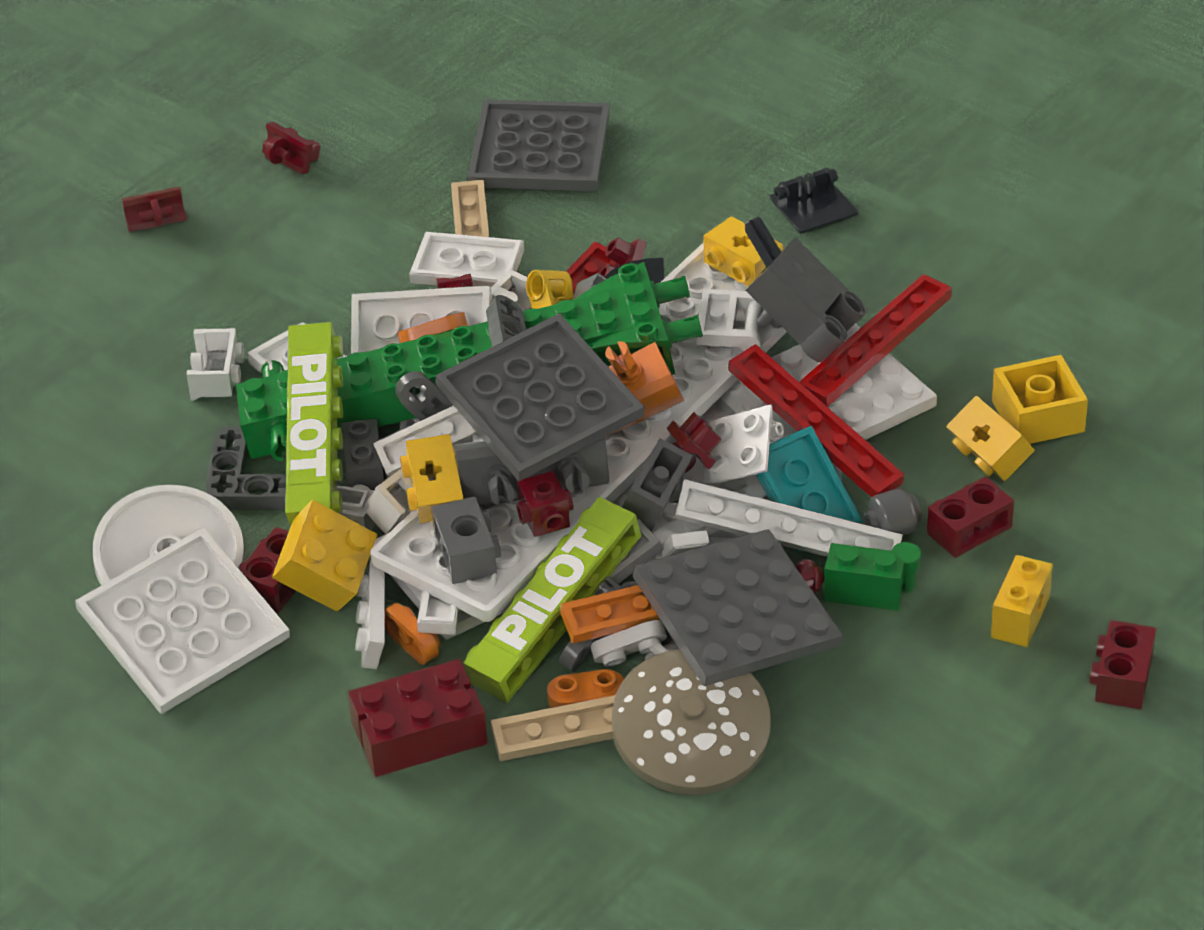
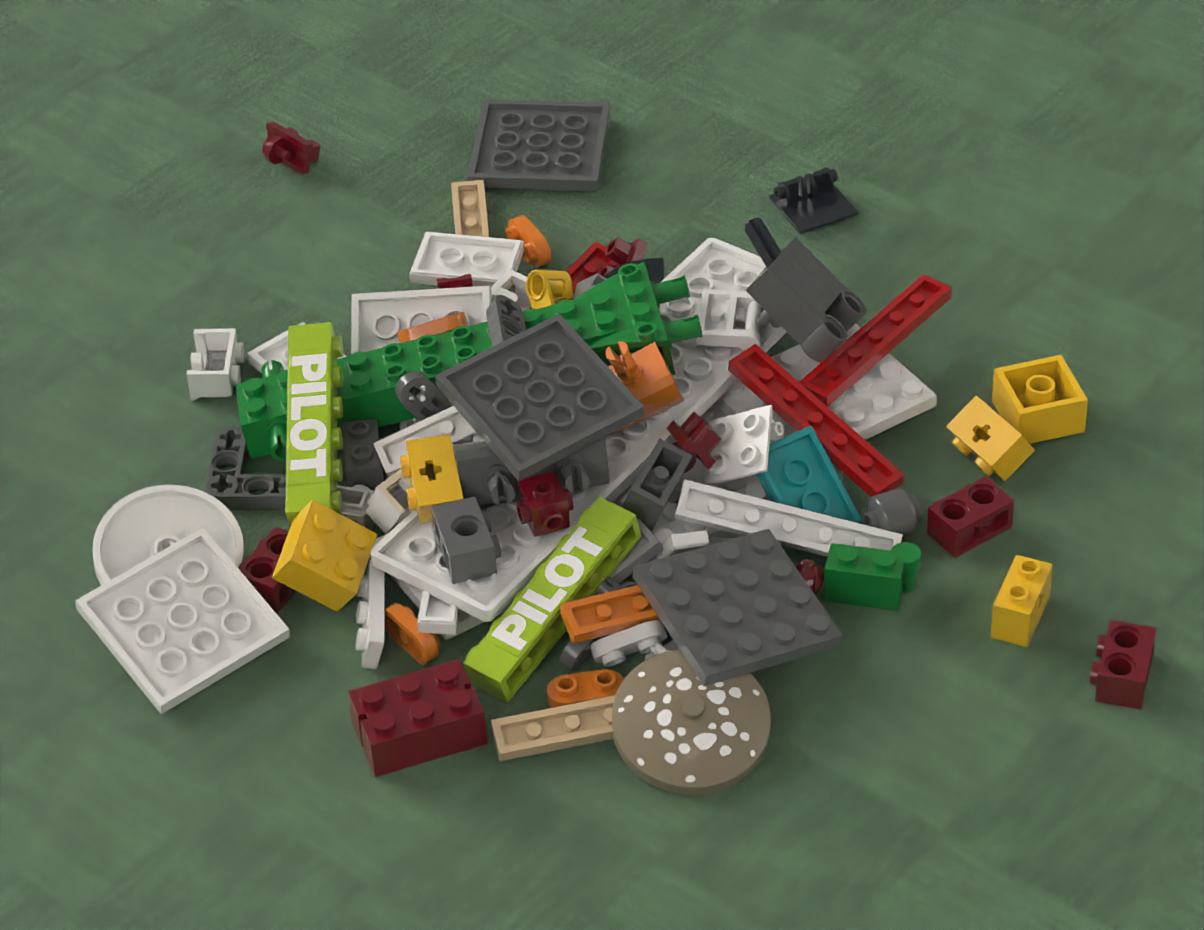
dark red hips [121,186,187,232] -> none
yellow brick [703,216,783,286] -> none
none -> orange plate [505,215,552,268]

